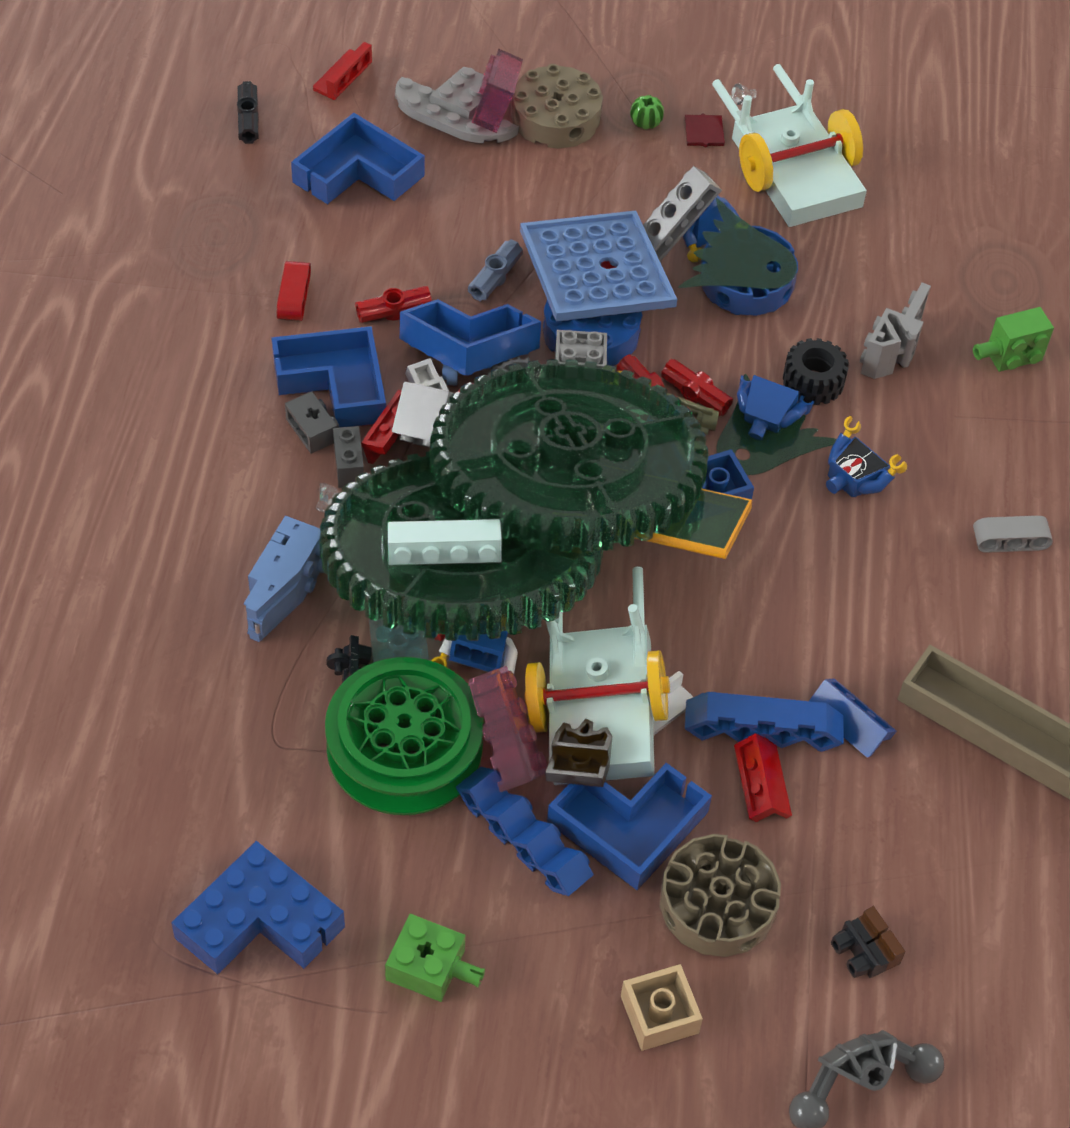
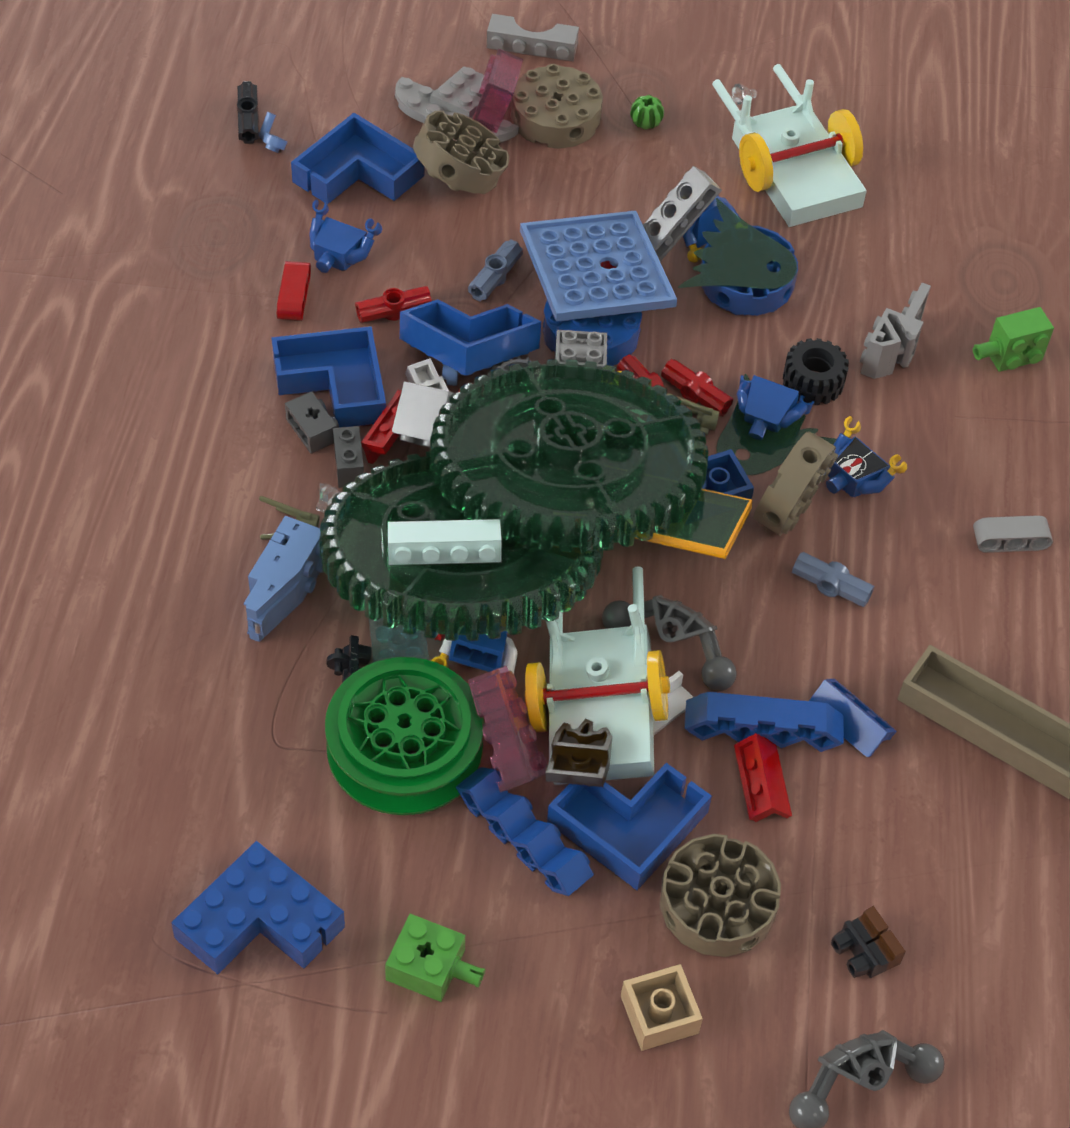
red panel [313,42,372,100] -> none
dark red piece [684,113,725,148] -> none
none -> medium blue plate [259,112,288,153]
none -> olive plant [259,496,320,540]
none -> blue torso [309,199,382,273]
none -> dark tan brick [413,111,509,194]
none -> light grey arch [487,14,579,61]
none -> dark grey piece [602,595,737,691]
none -> dark tan brick [753,432,839,536]
none -> sand blue piece [792,552,875,607]

